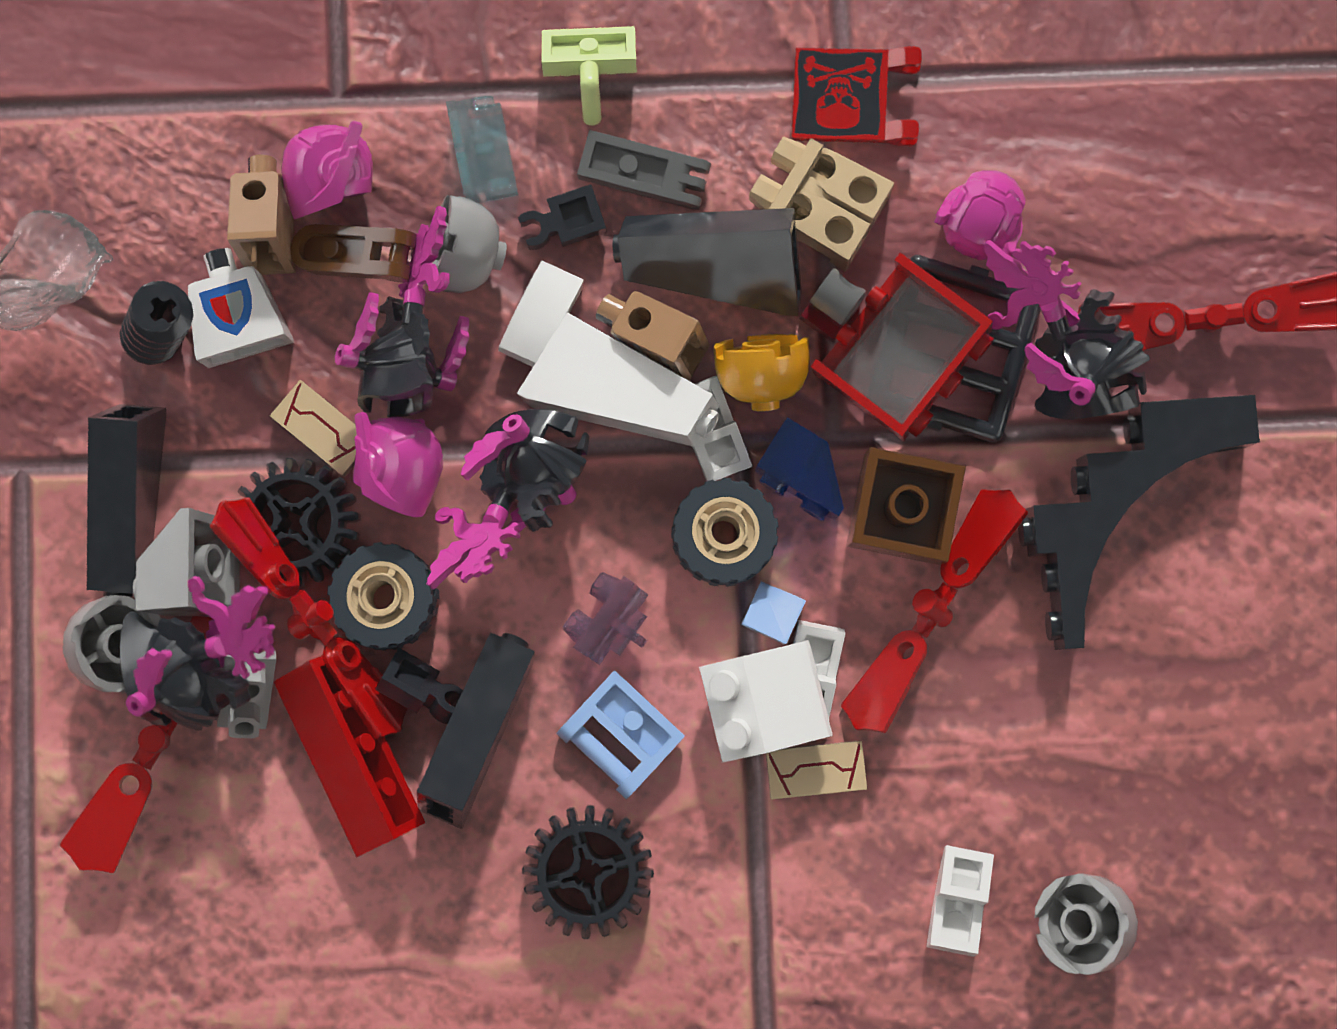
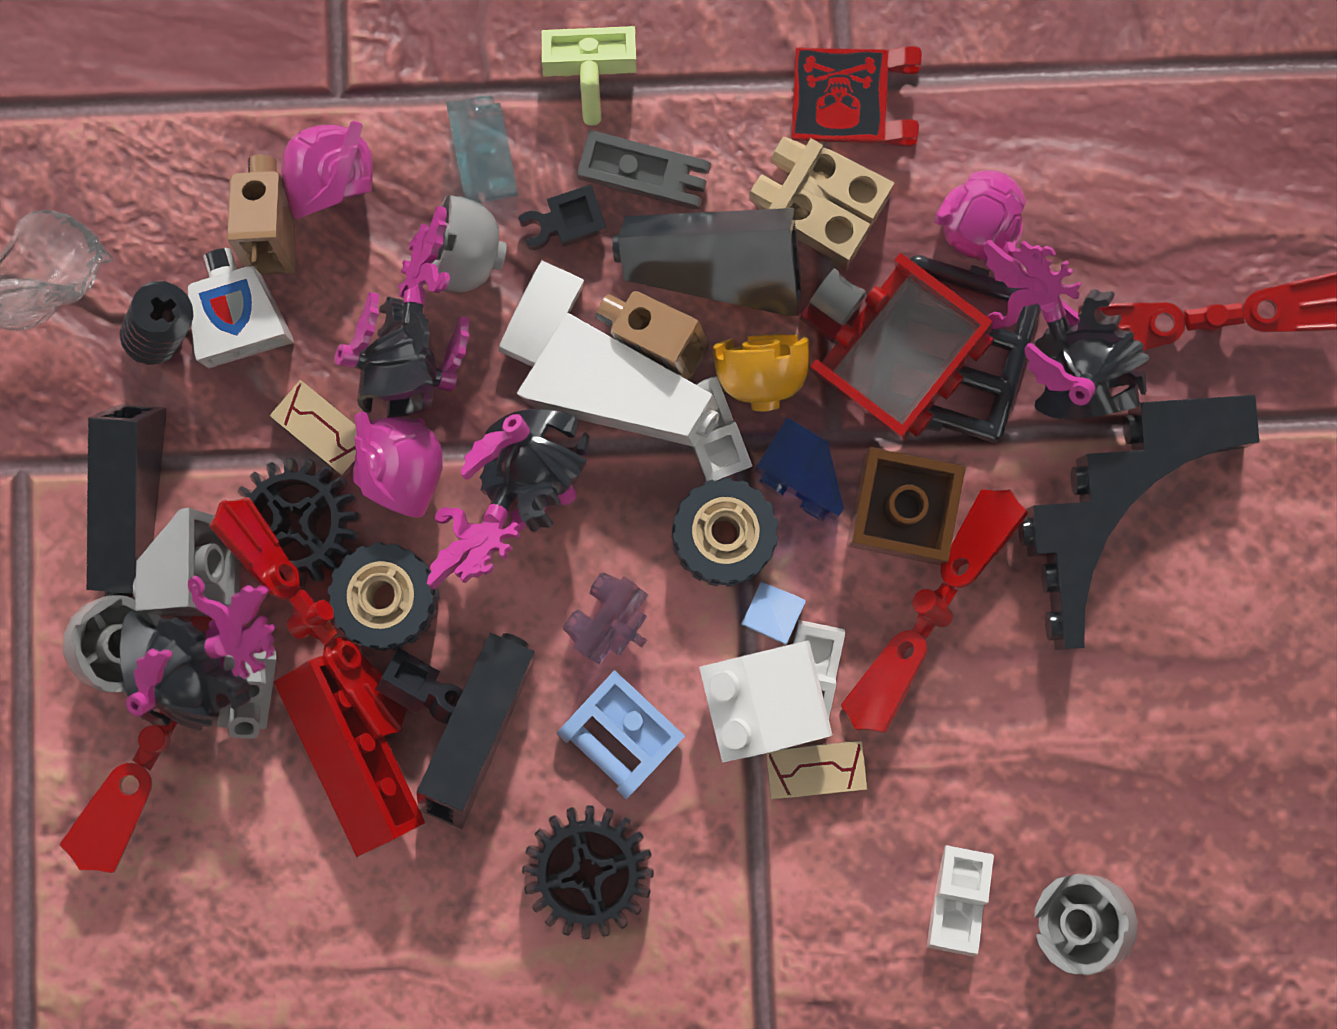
reddish brown plate [291,224,417,283] -> none

